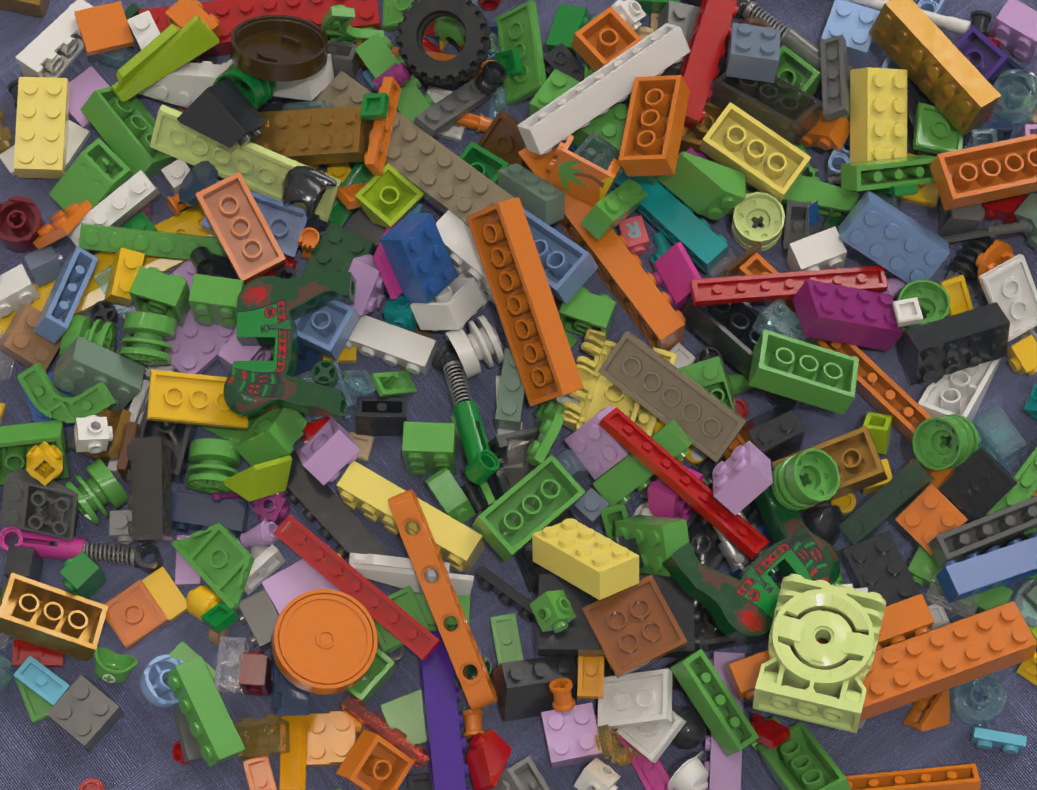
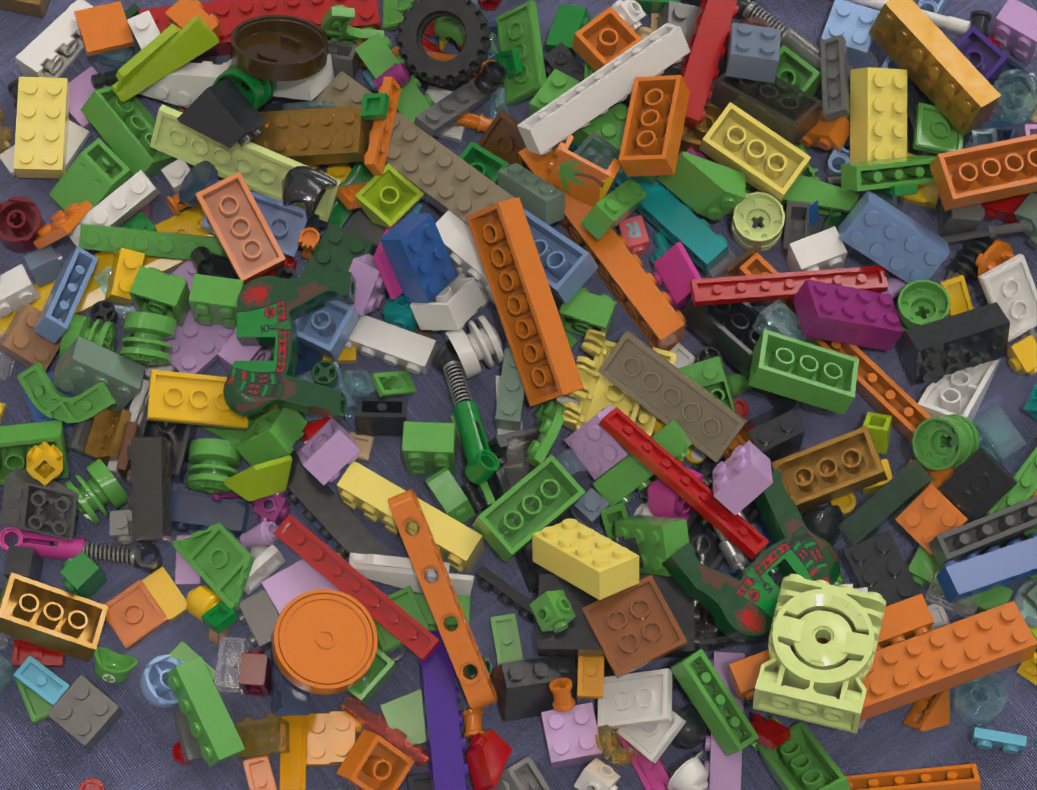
white brick [74,415,113,454] -> none
bright green wheel [771,448,840,511] -> none
white tile [892,297,923,327] -> none
none -> black axle [91,68,120,89]

